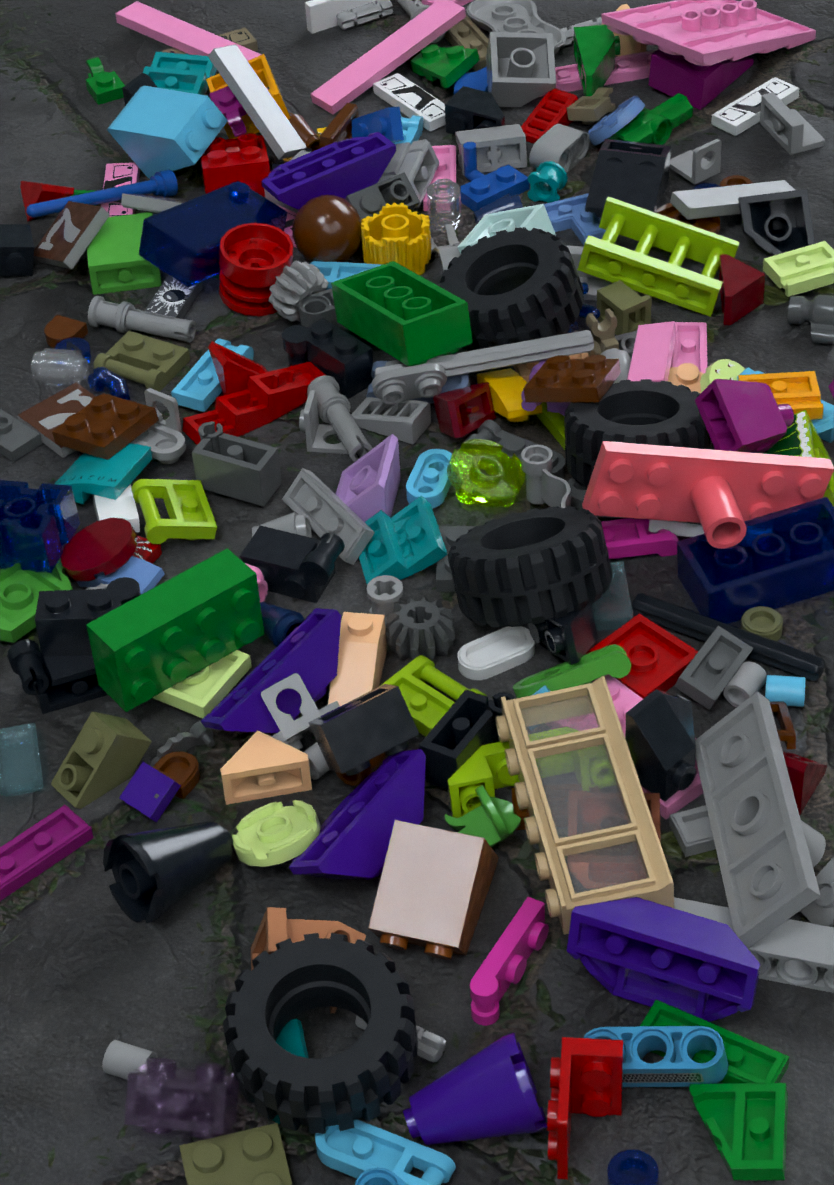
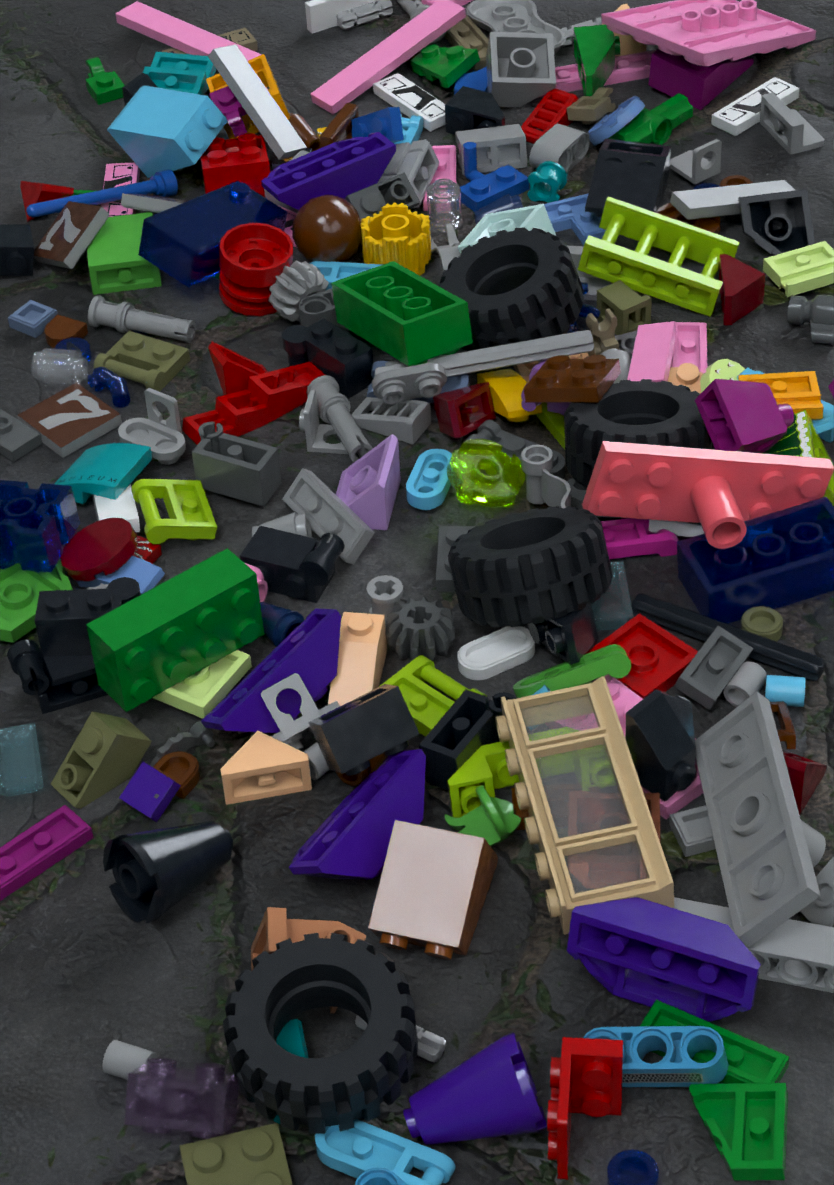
reddish brown plate [52,393,159,460] -> none
tile [144,273,203,319] -> none
medium azure plate [171,339,254,412] -> none
yellowish green tile [232,800,321,867] -> none
teal slope [359,496,448,584] -> none
dark pink plate [470,896,549,1026] -> none
none -> sand blue tile [8,299,58,338]

